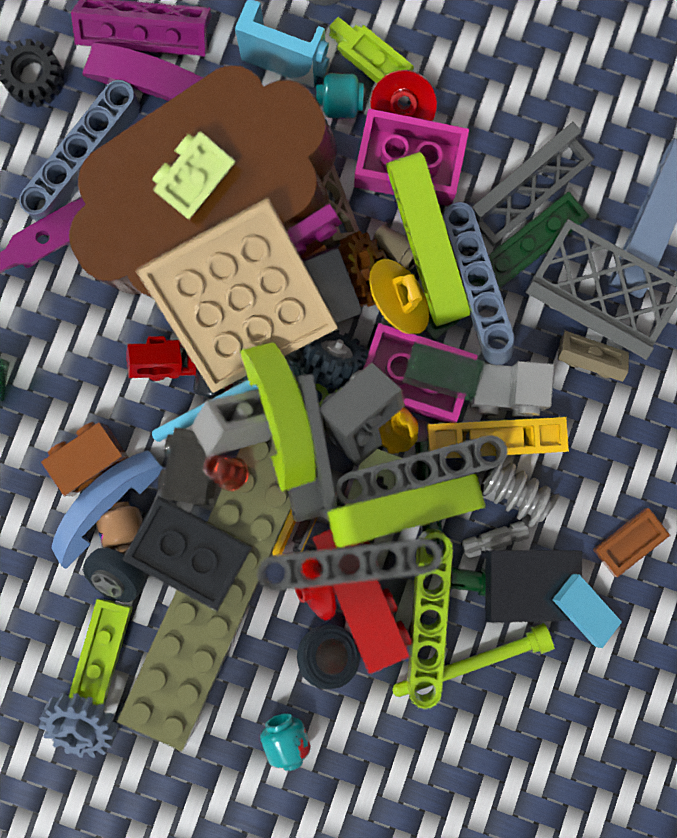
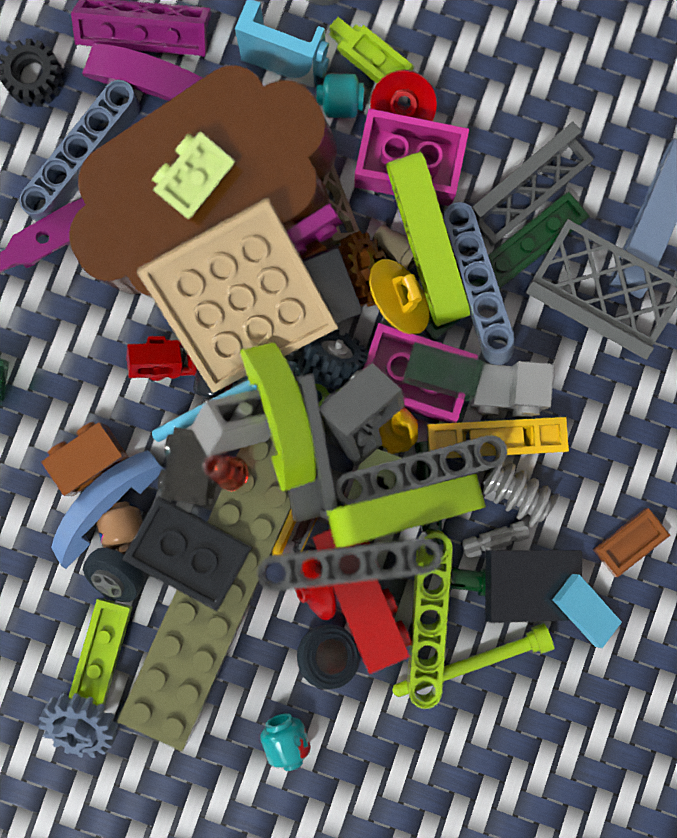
dark tan plate [558,331,629,382] -> none

